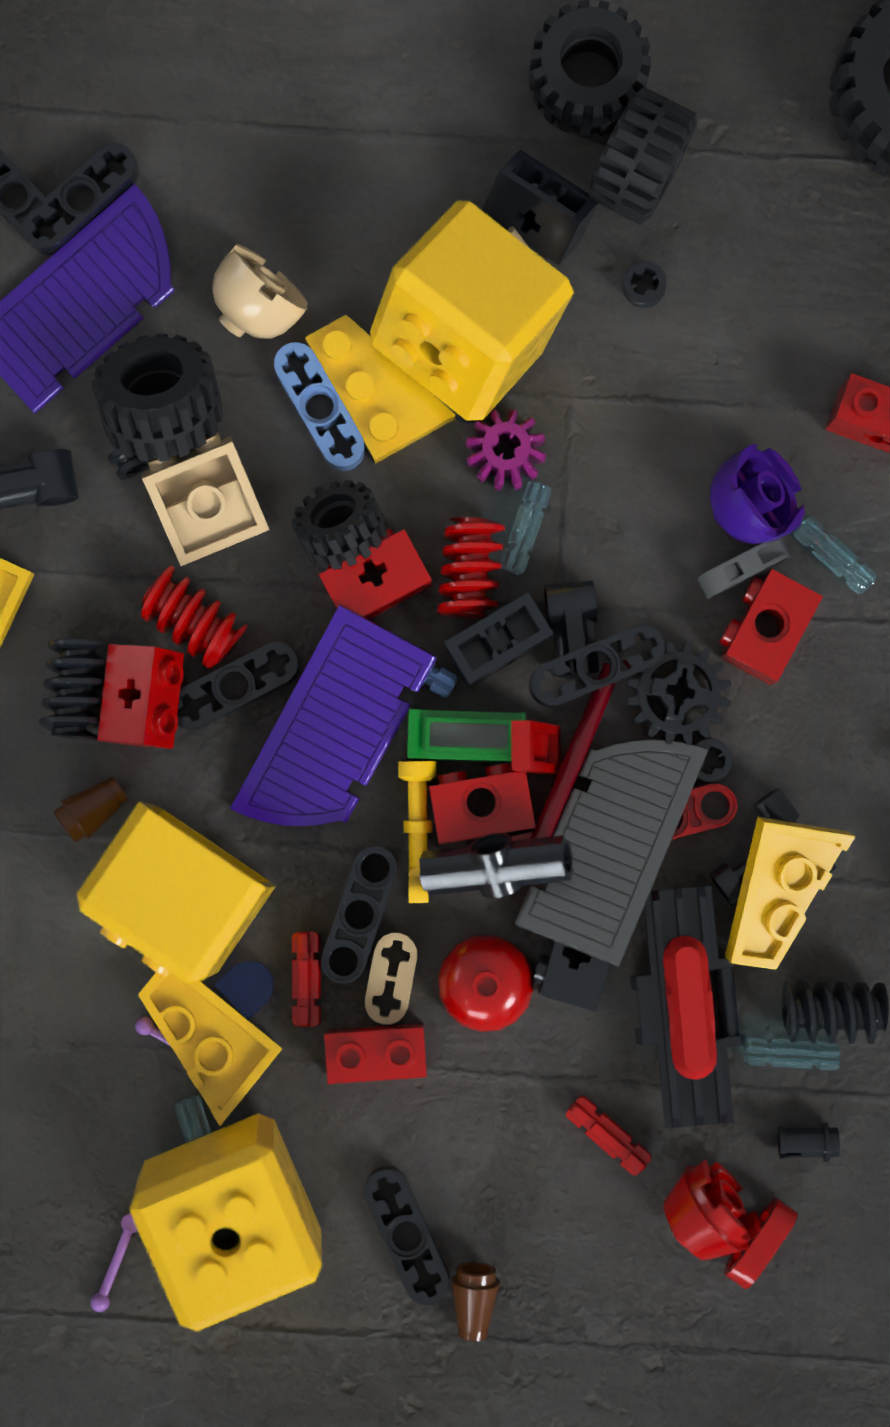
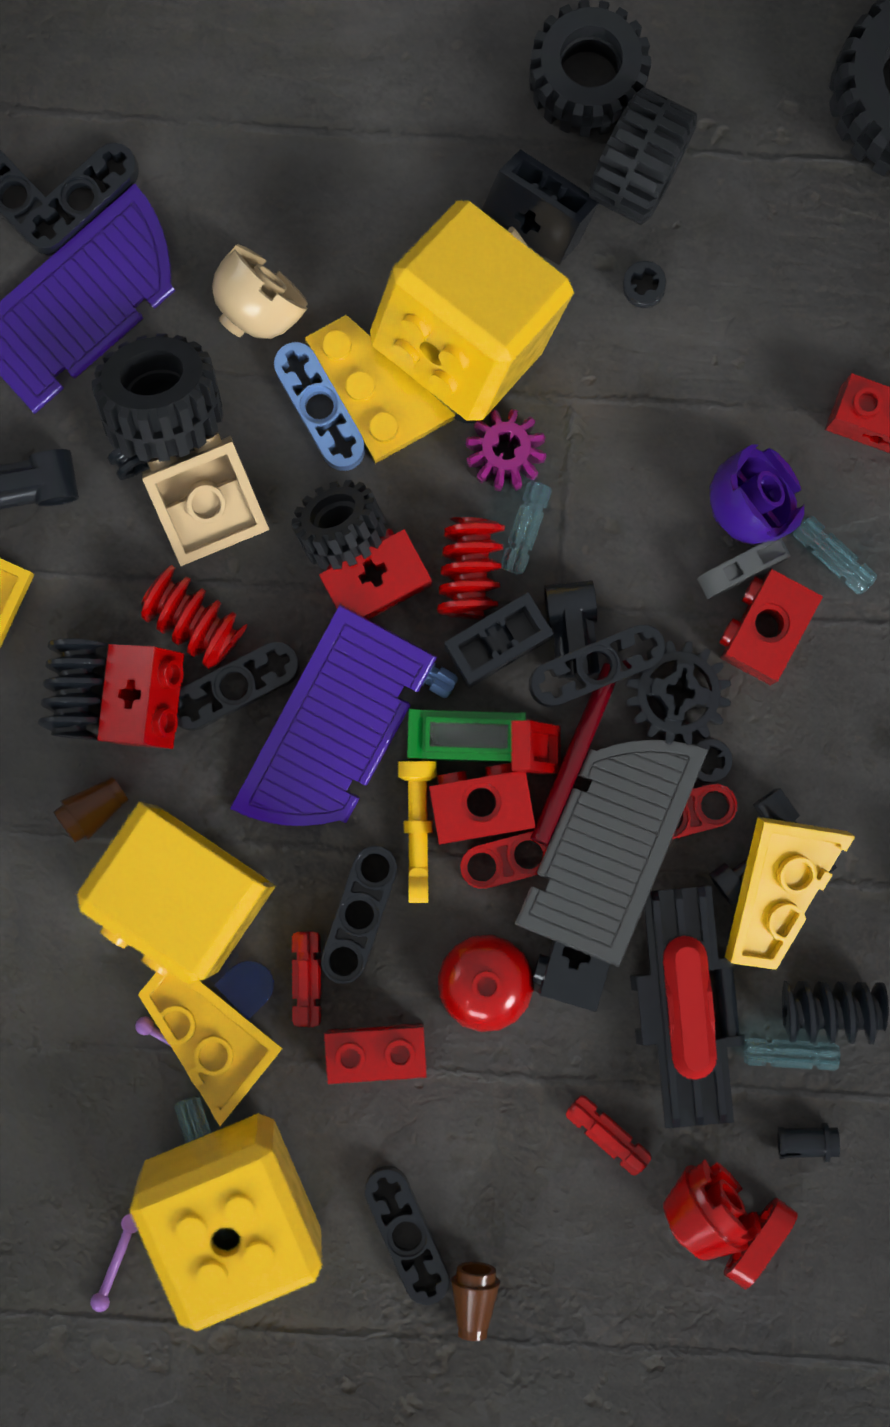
tan beam [365,932,417,1025] -> none
black piece [419,833,573,898] -> none

